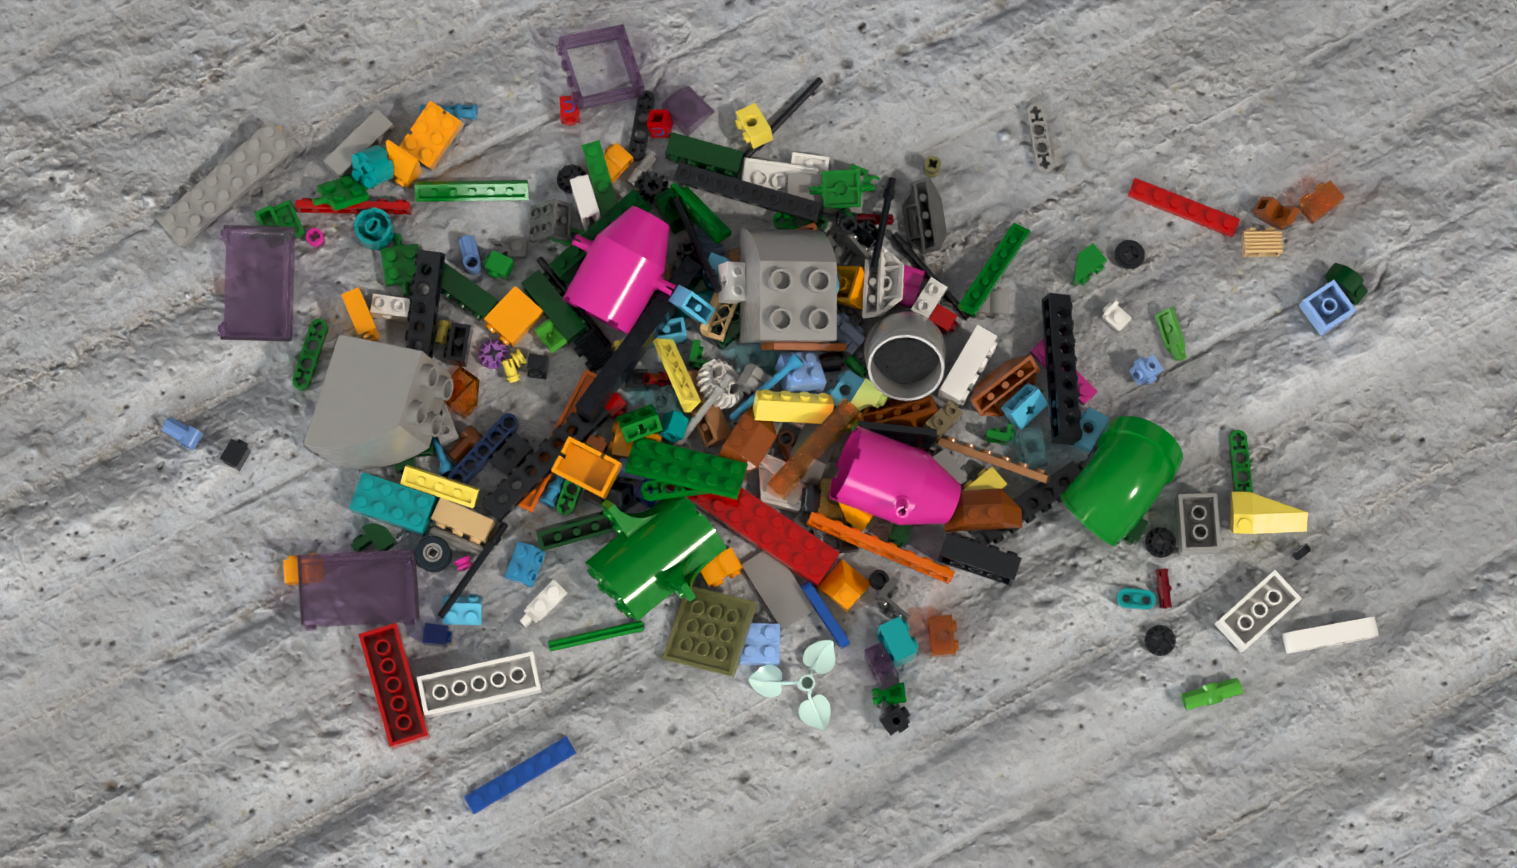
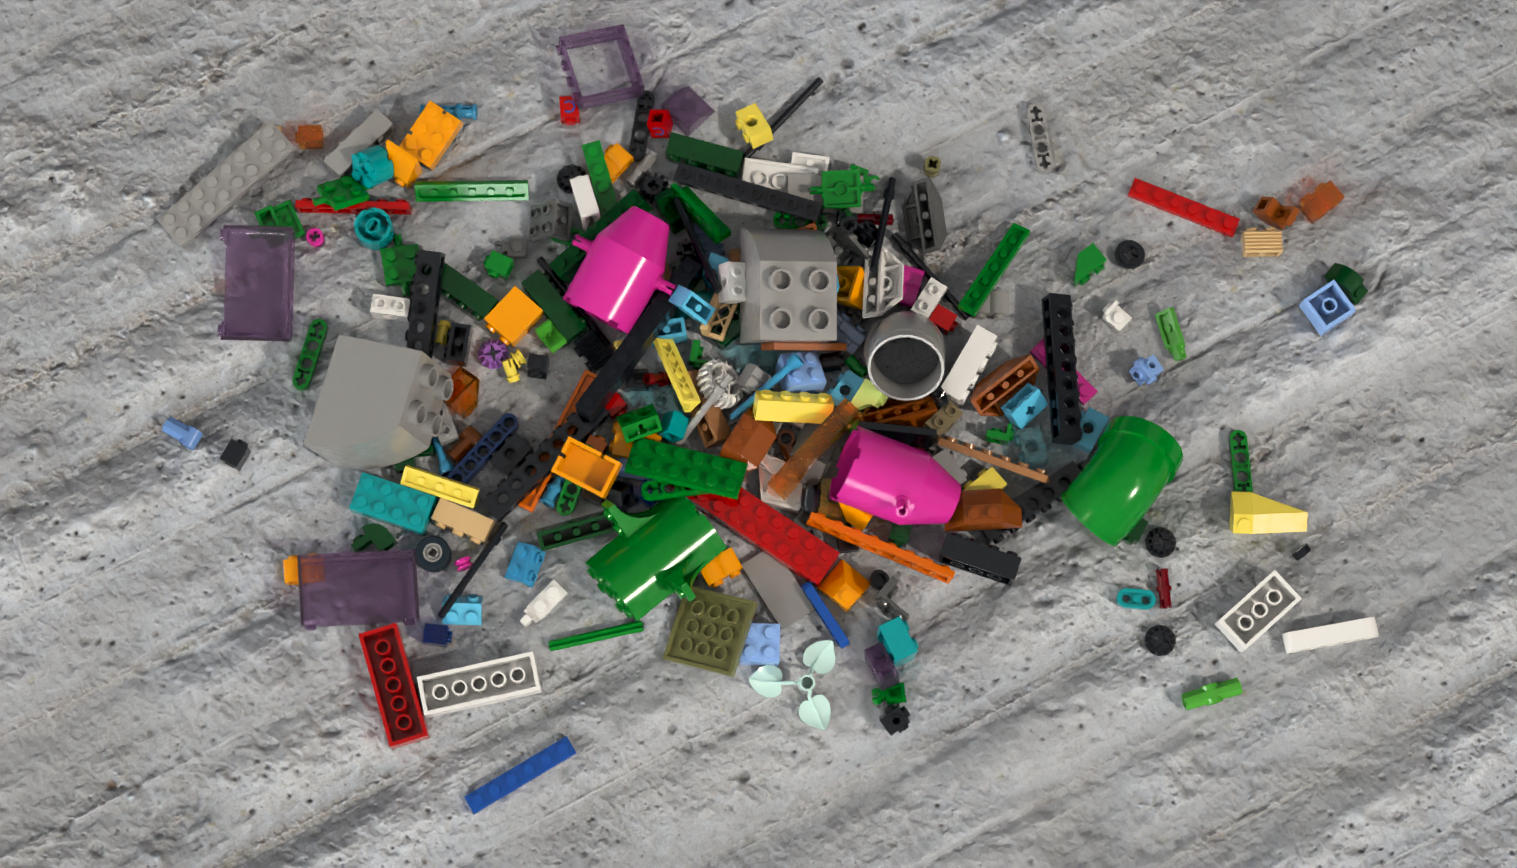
light orange brick [341,287,381,342] -> none
light grey axle [429,527,484,556] -> none
medium blue piece [458,235,482,275] -> none
clear orange brick [927,615,959,658] -> none
light grey brick [1175,493,1221,555] -> none
none -> clear orange brick [295,125,324,150]
none -> black gear [929,386,949,406]

